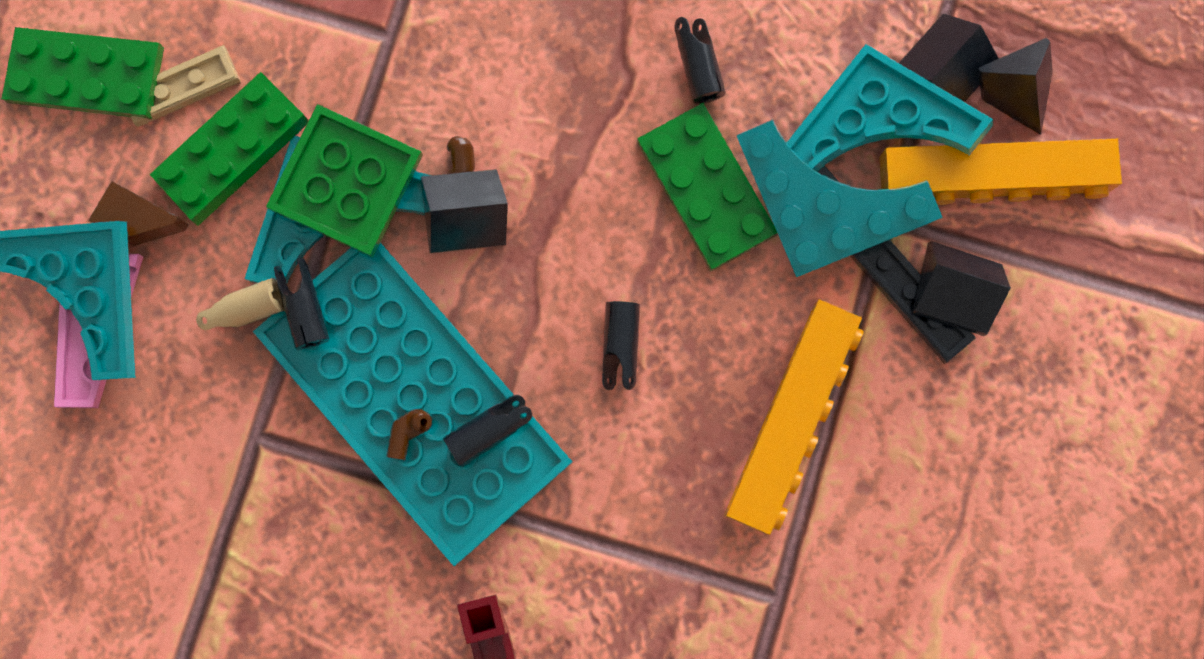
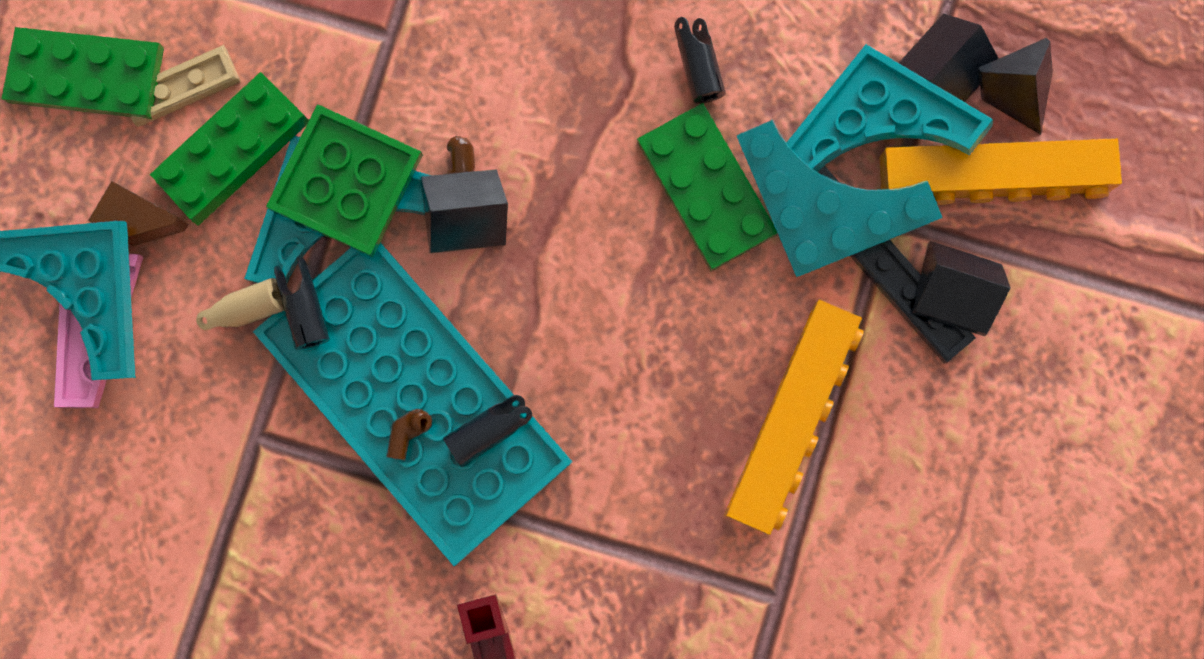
black piece [602,301,640,390] -> none

